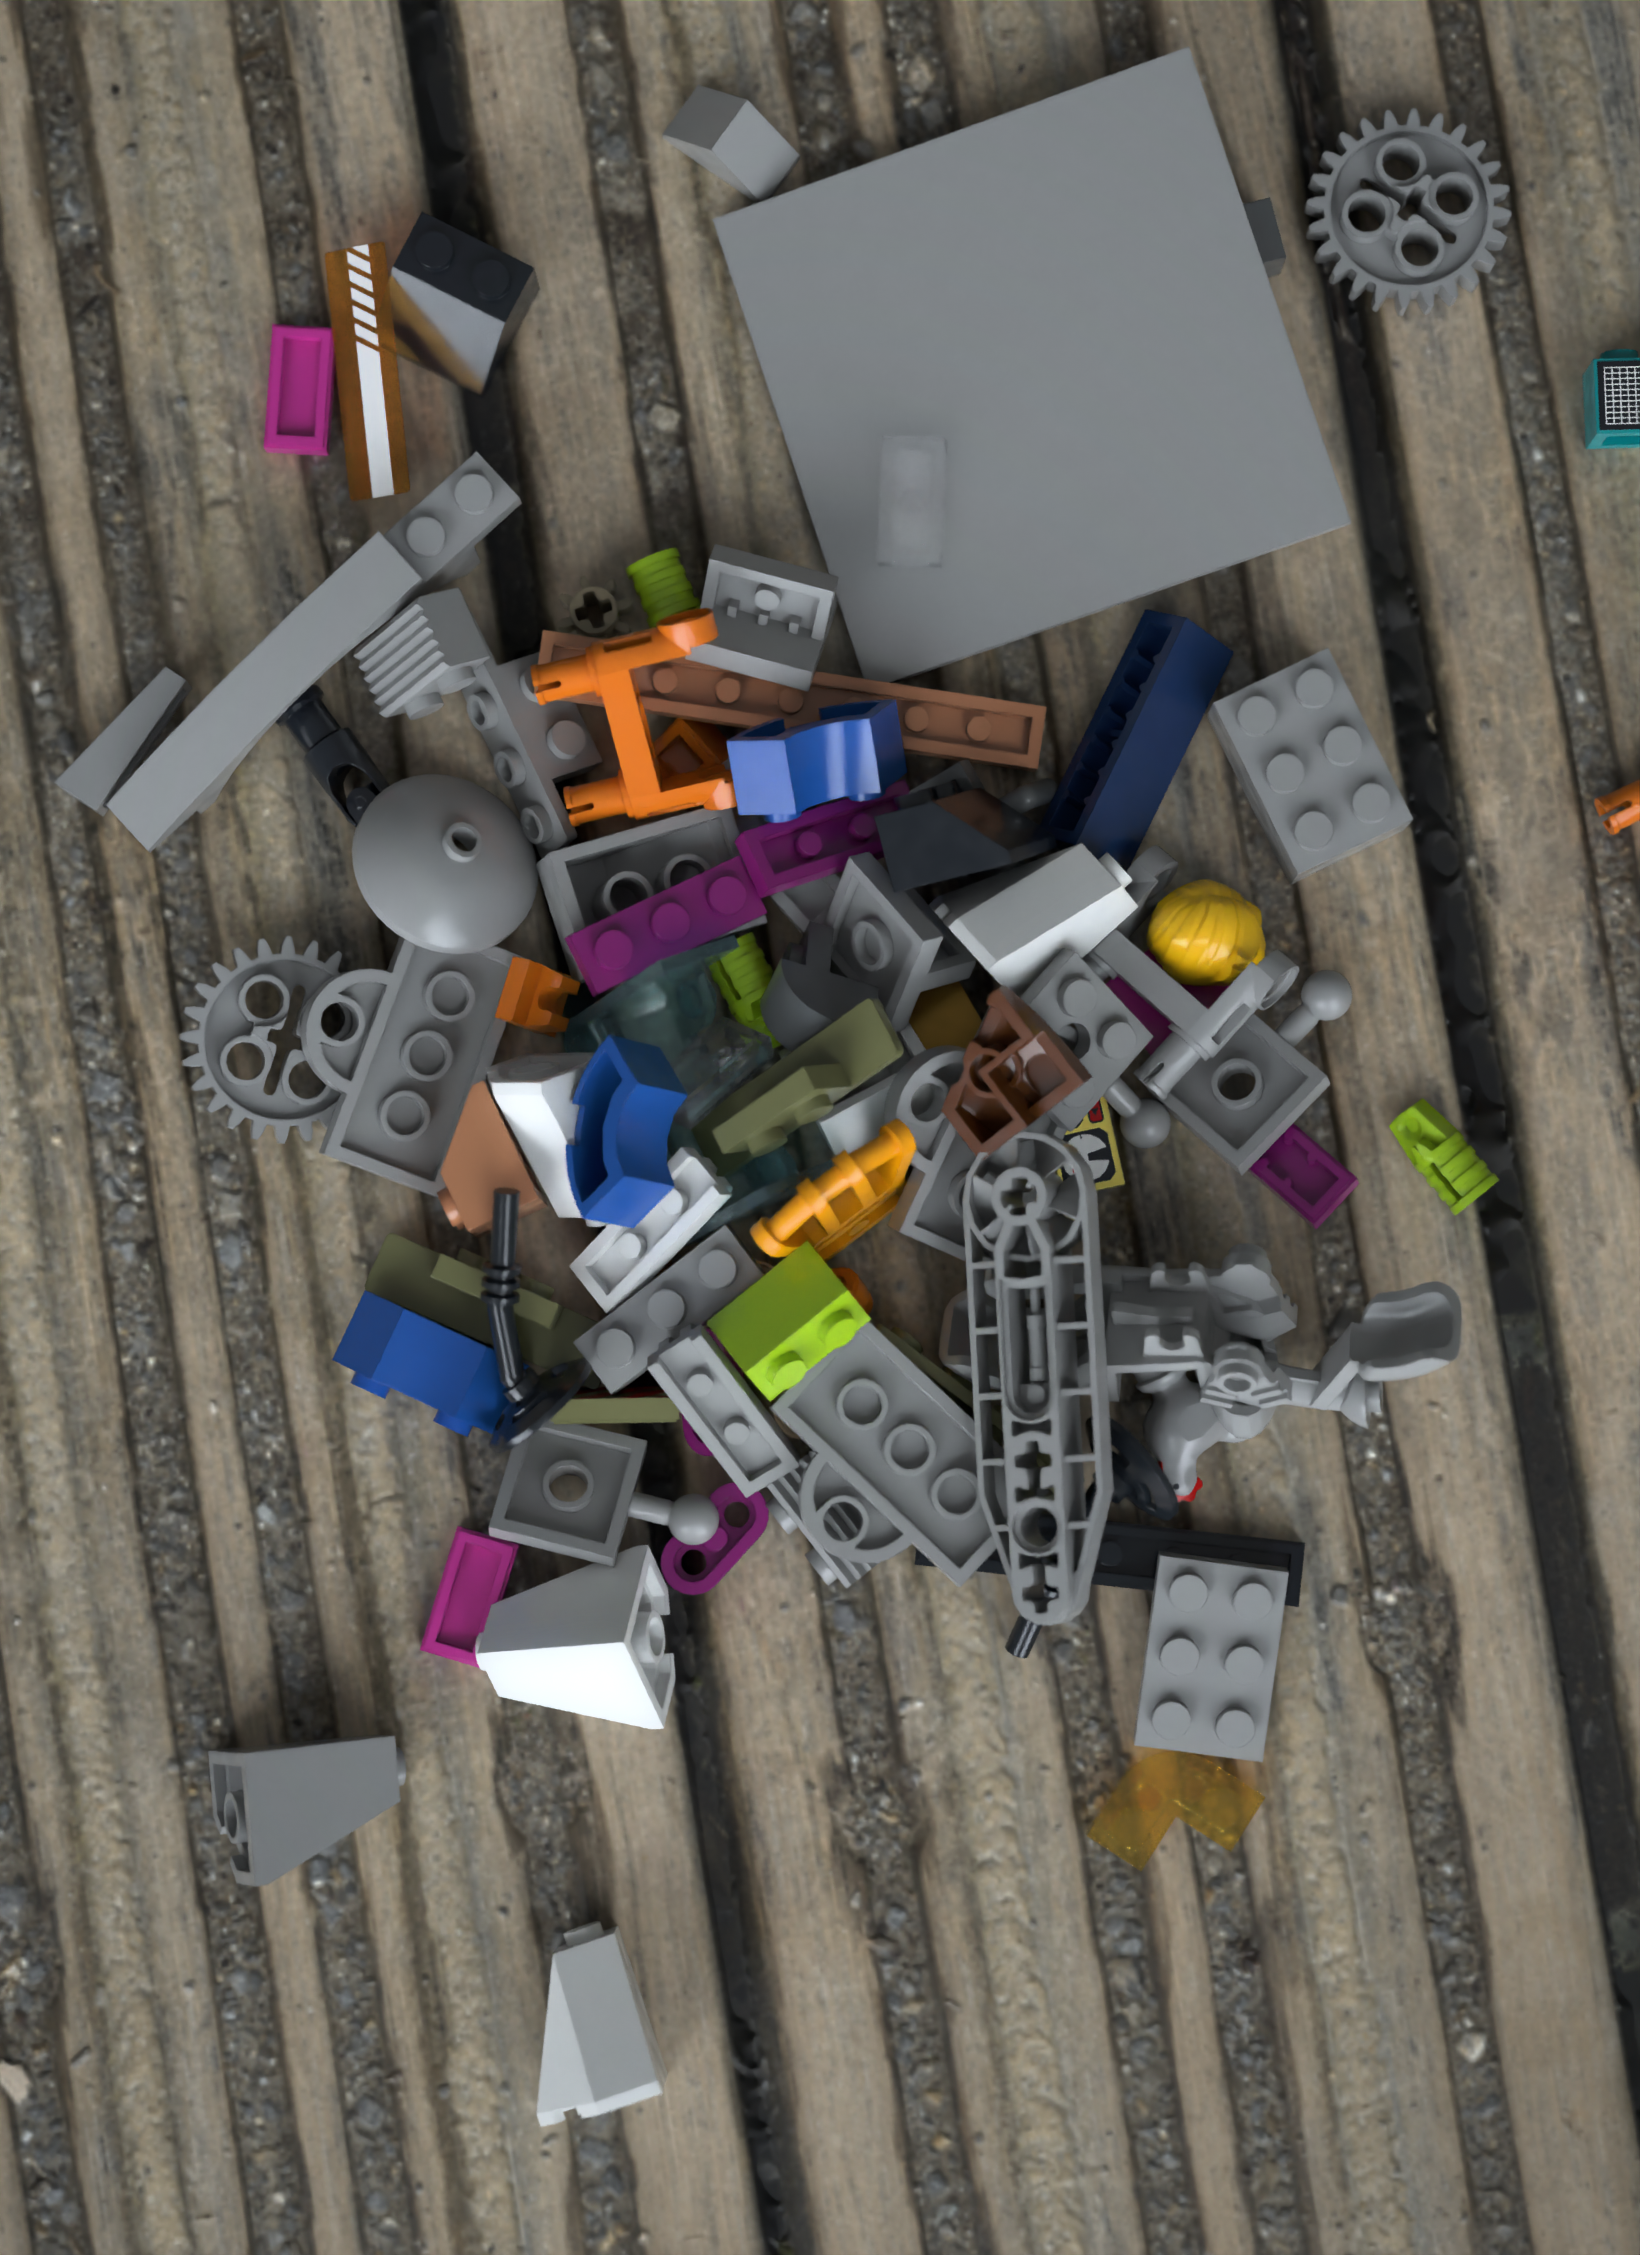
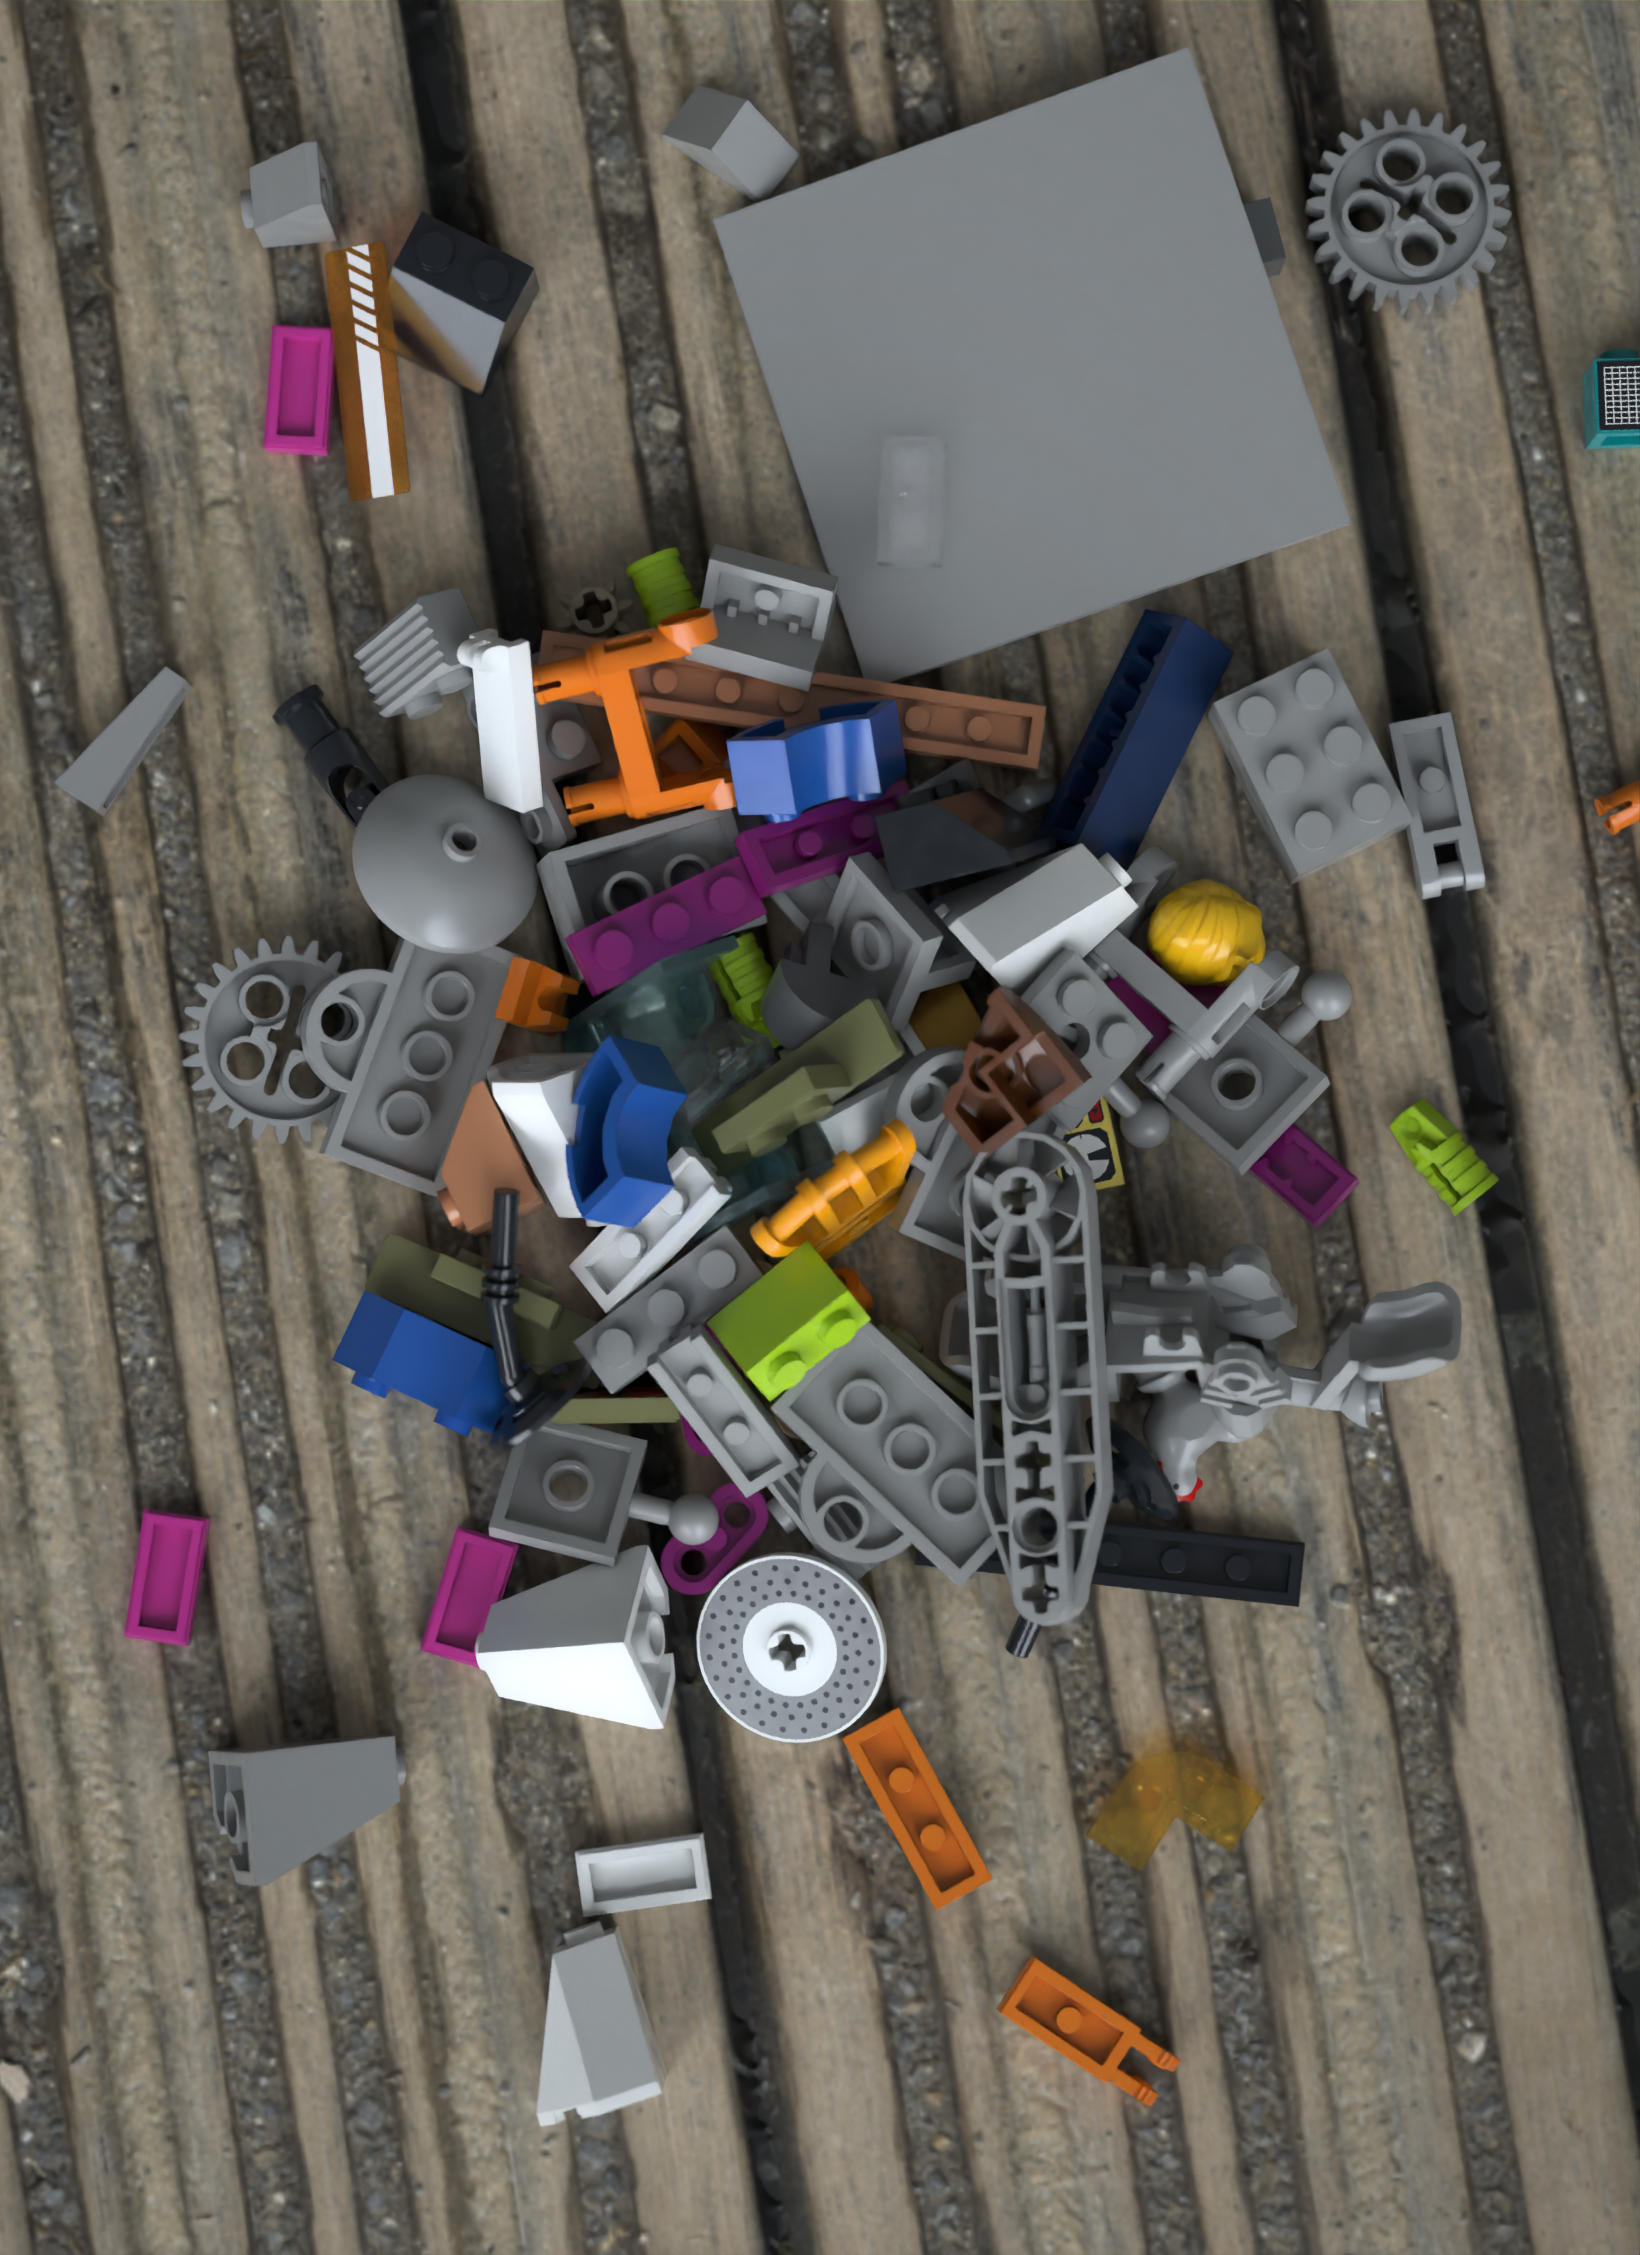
light grey slope [106,451,522,853] -> none
light grey plate [1133,1551,1289,1762] -> none
none -> dark pink tile [124,1509,211,1646]
none -> light grey slope [241,141,337,248]
none -> white hinge [457,628,543,813]
none -> white tile [575,1832,712,1917]
none -> piece [697,1552,887,1743]
none -> orange plate [842,1706,993,1911]
none -> orange hinge [996,1954,1181,2107]
none -> light grey plate [1385,712,1485,900]

